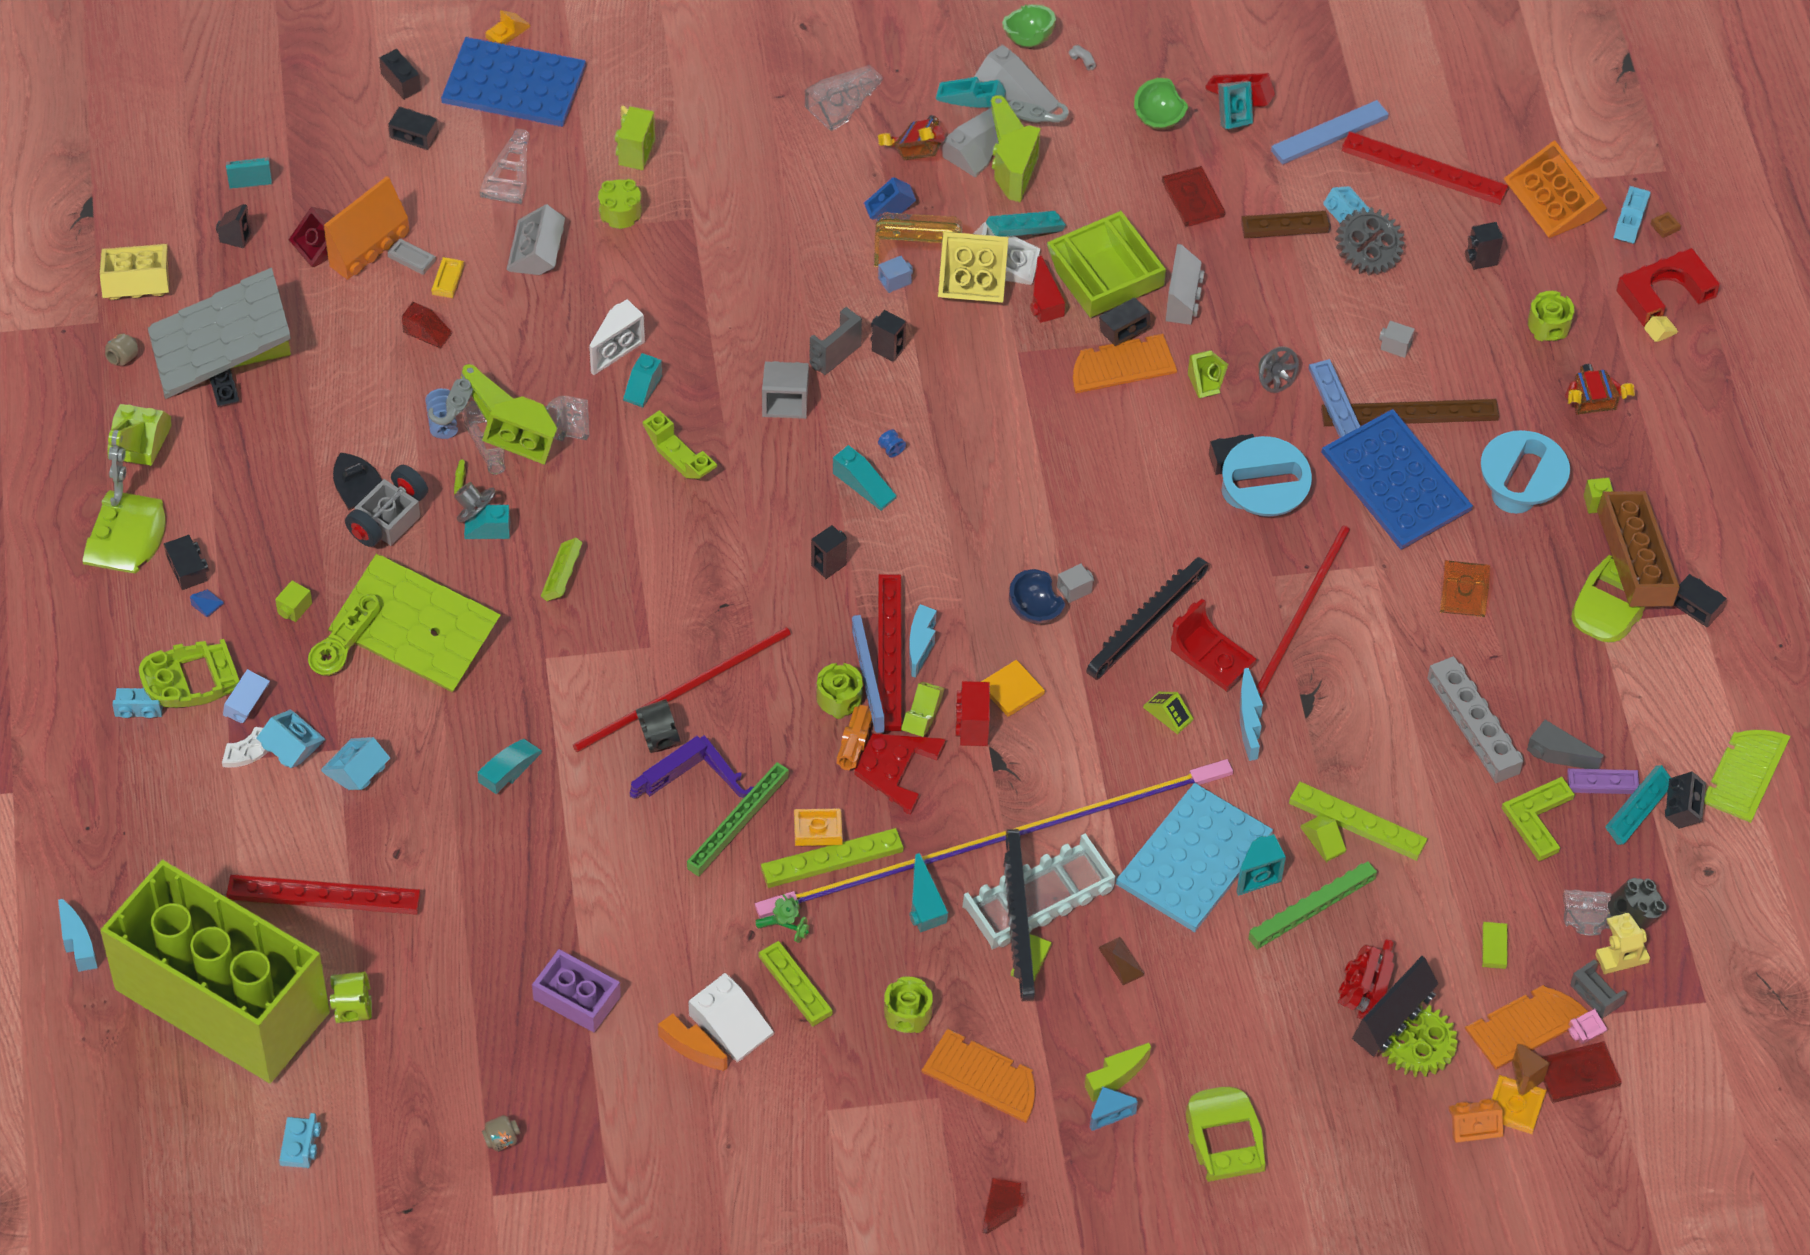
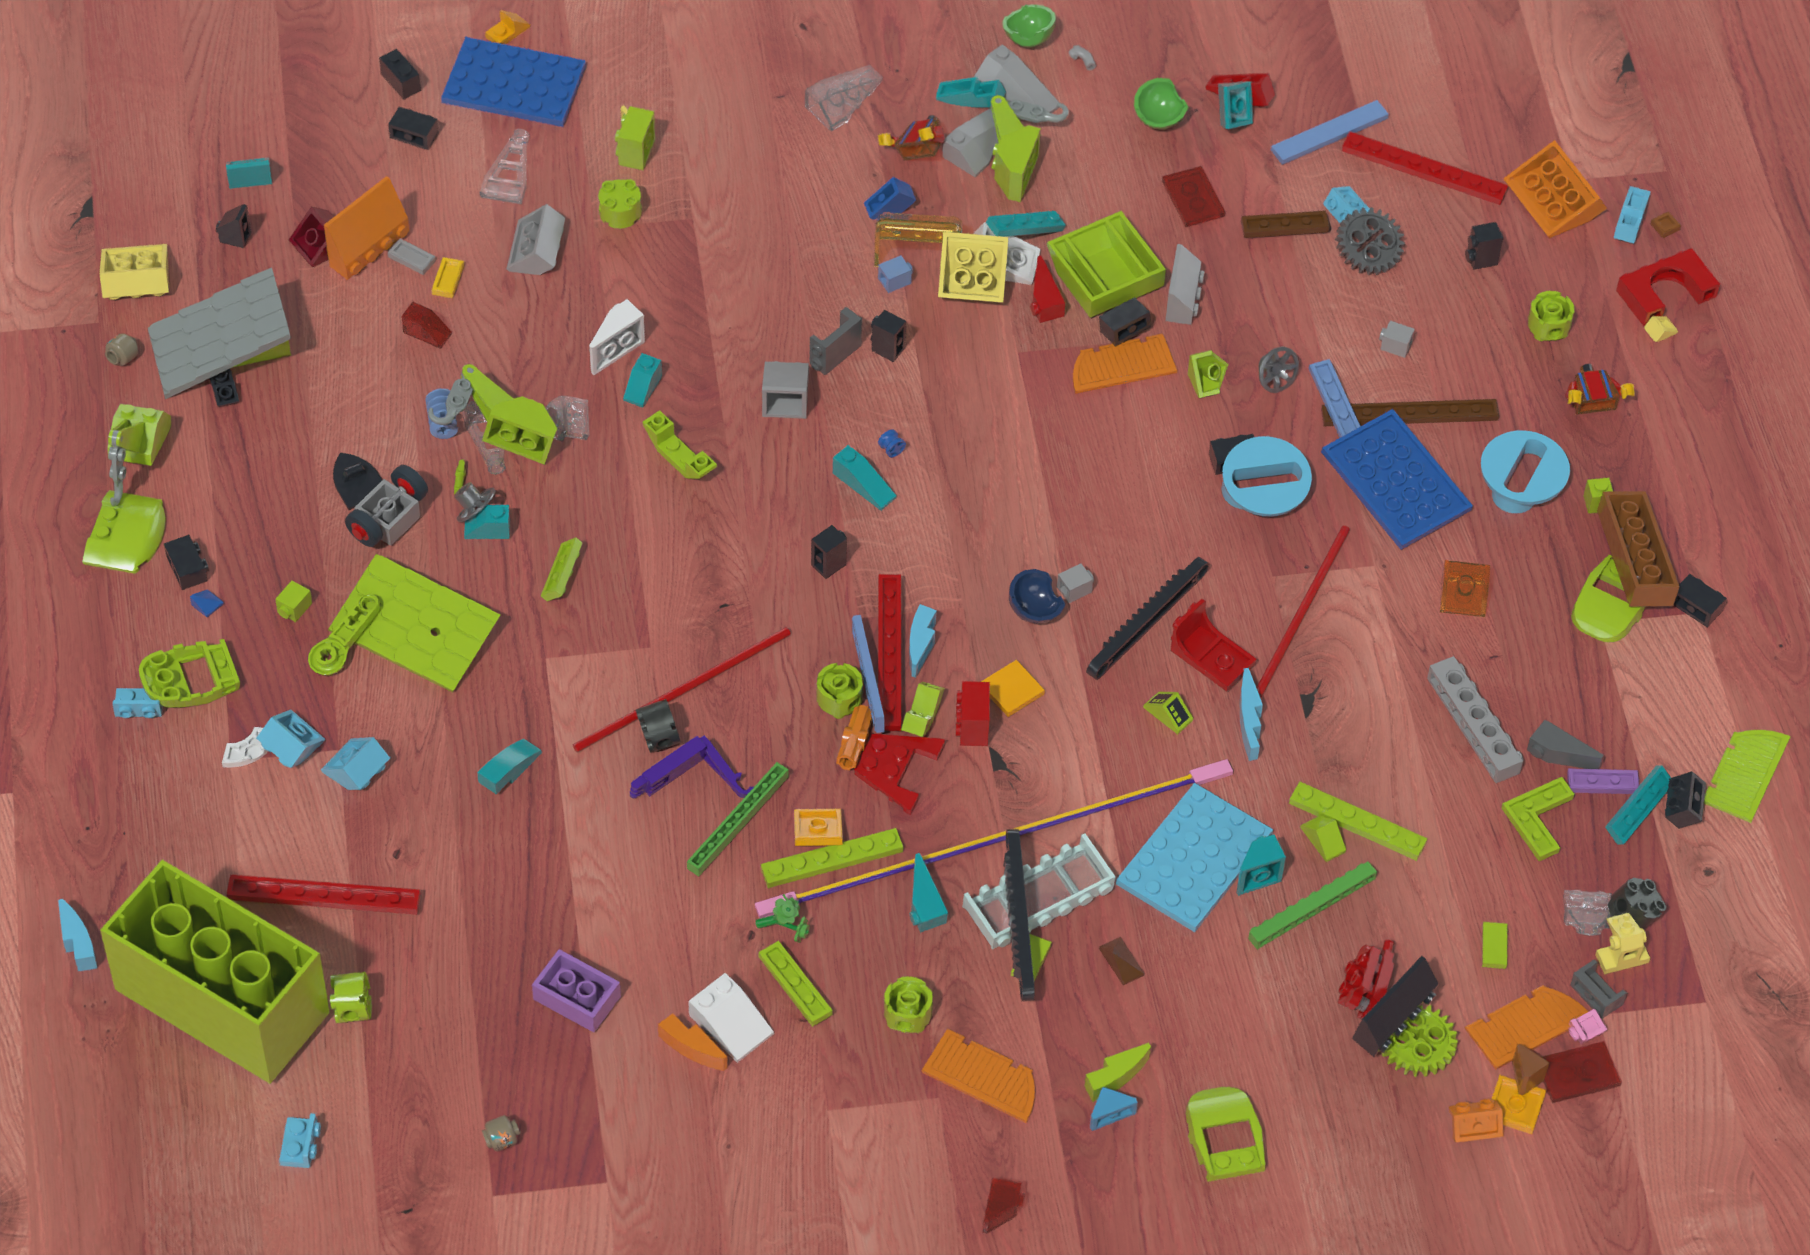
light blue hinge [223,669,270,723] -> none

